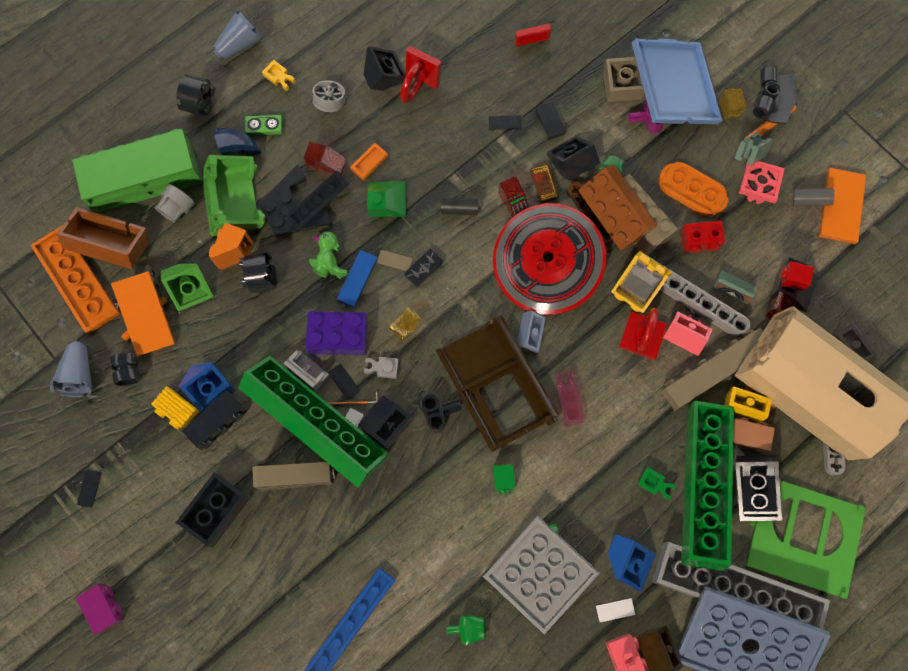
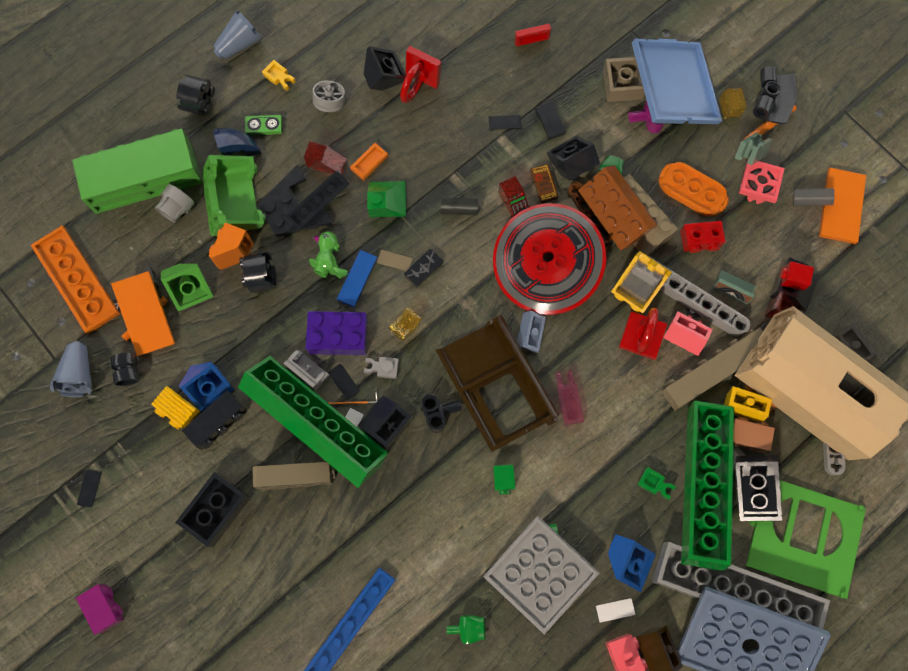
dark orange piece [57,207,150,269] -> none

